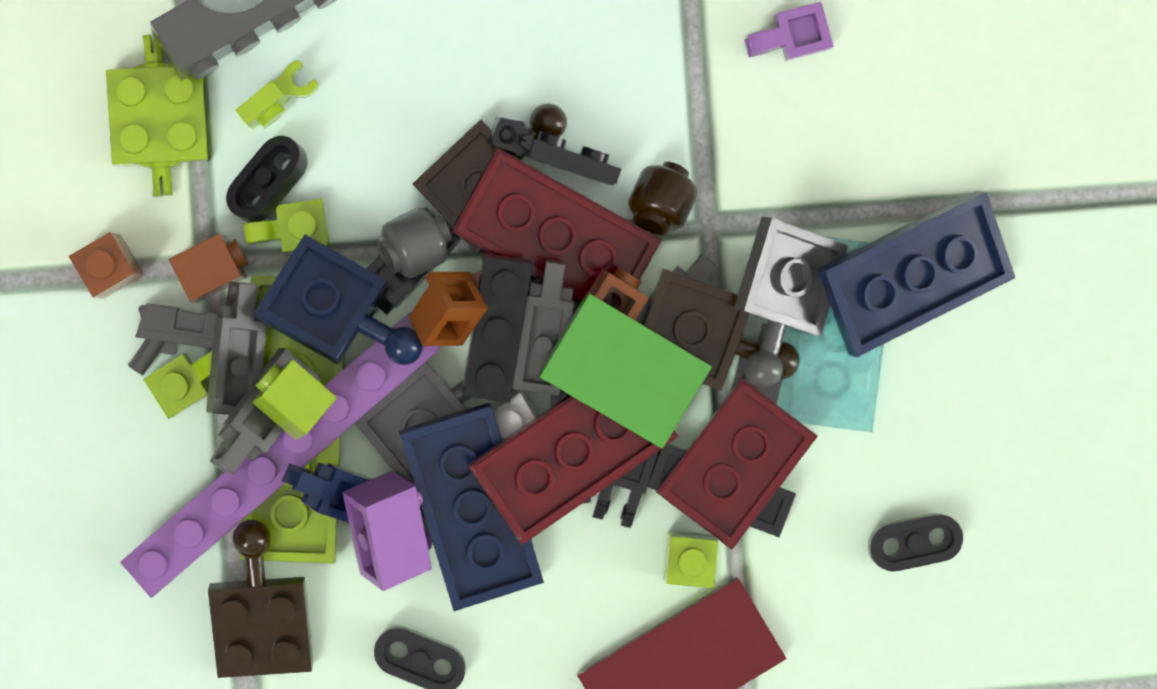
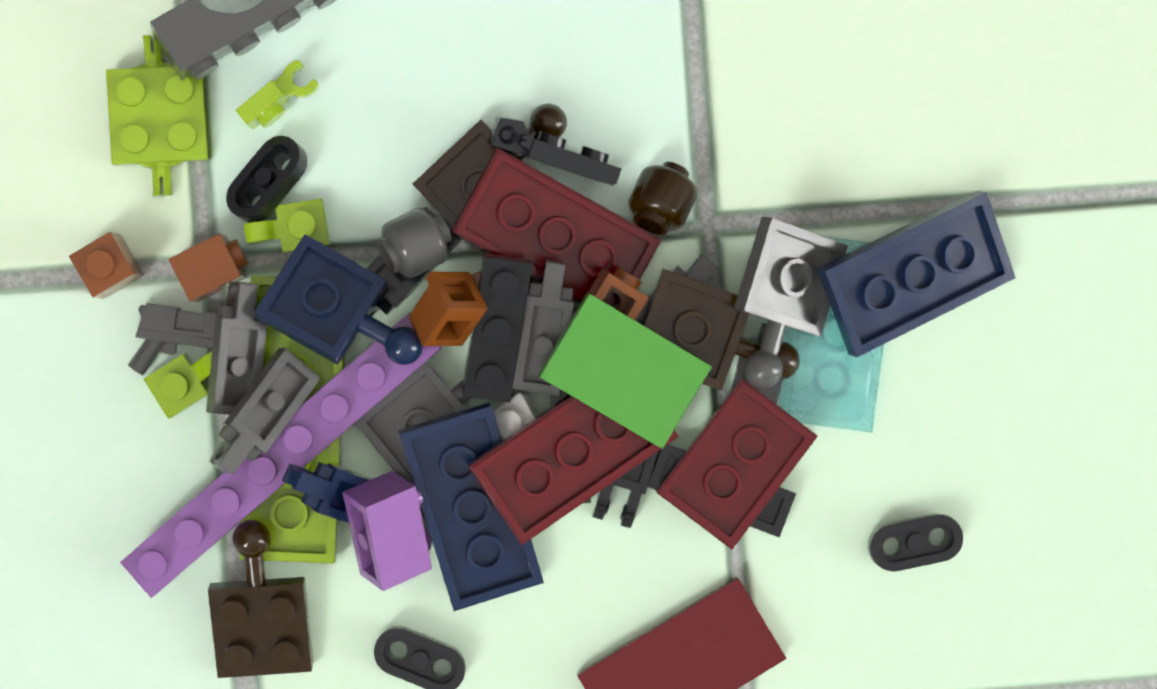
lime brick [252,359,337,440] -> none
lime brick [663,532,718,588] -> none
medium lavender plate [744,2,834,62] -> none

